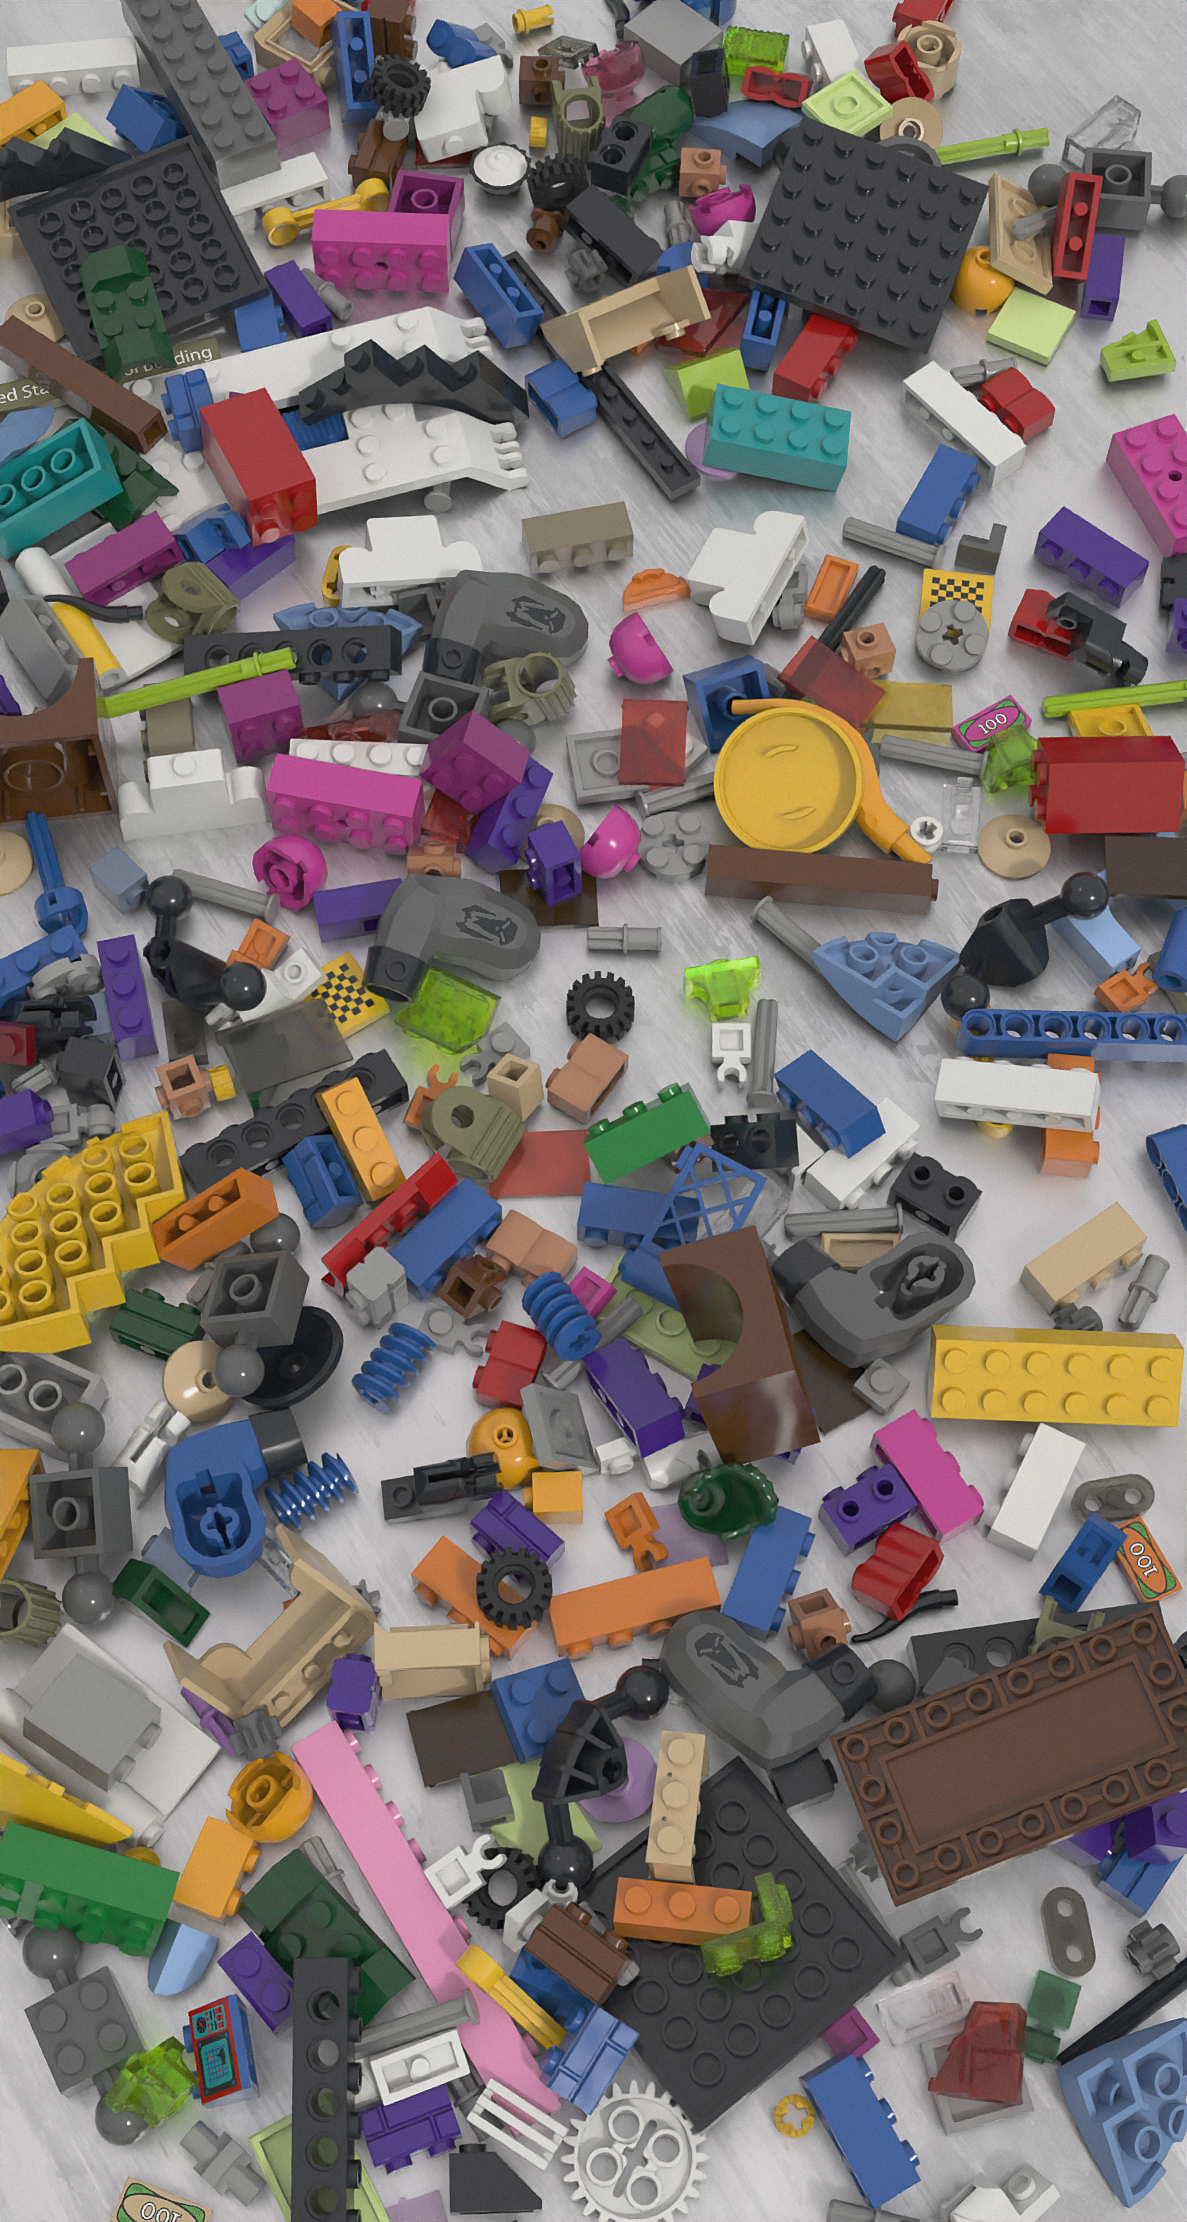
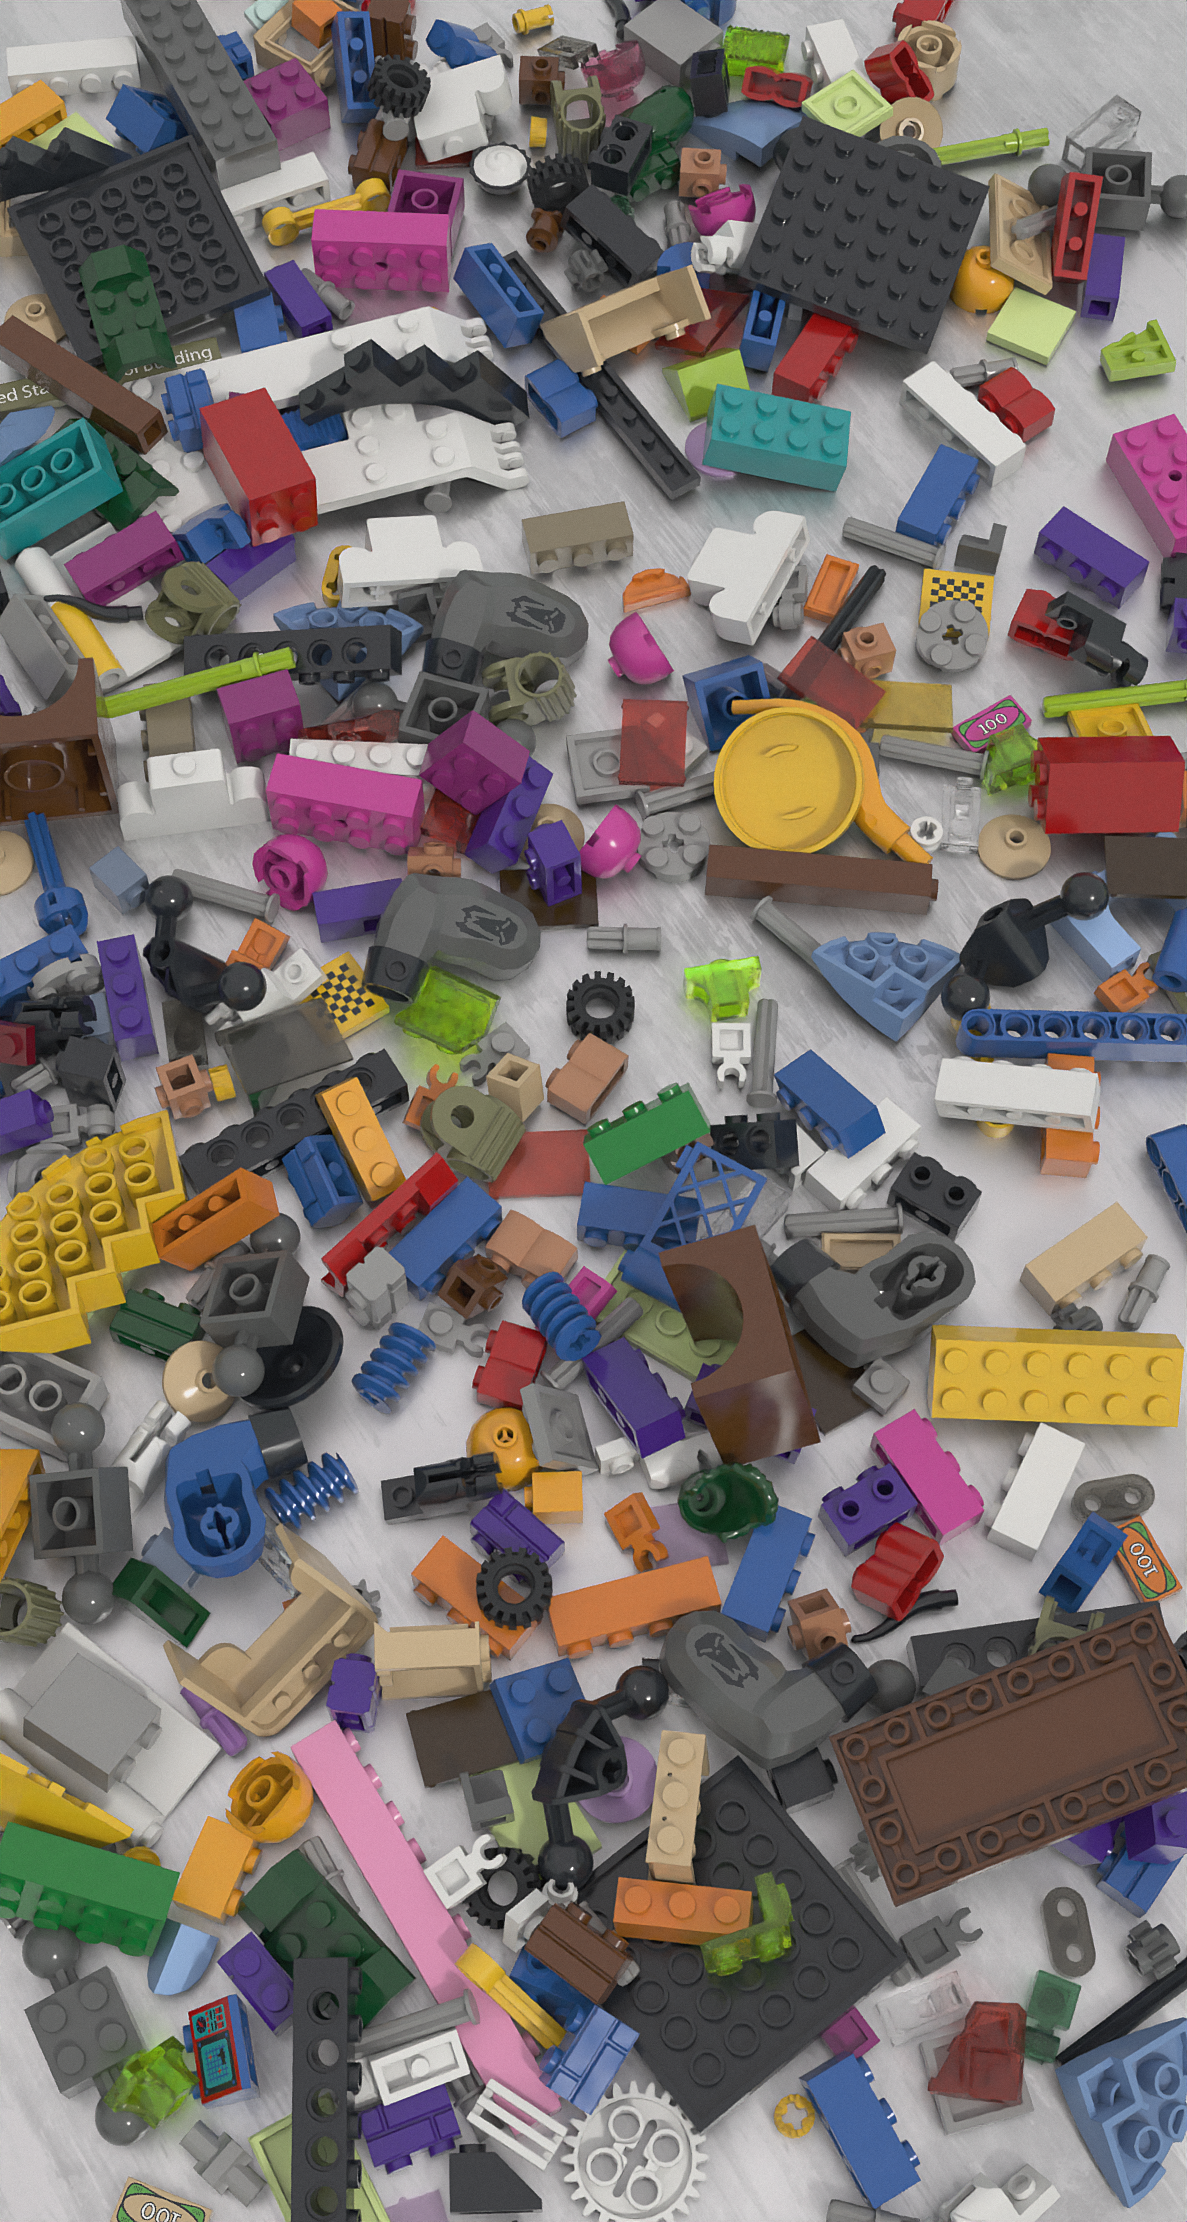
dark grey gear [228,1708,284,1762] -> none

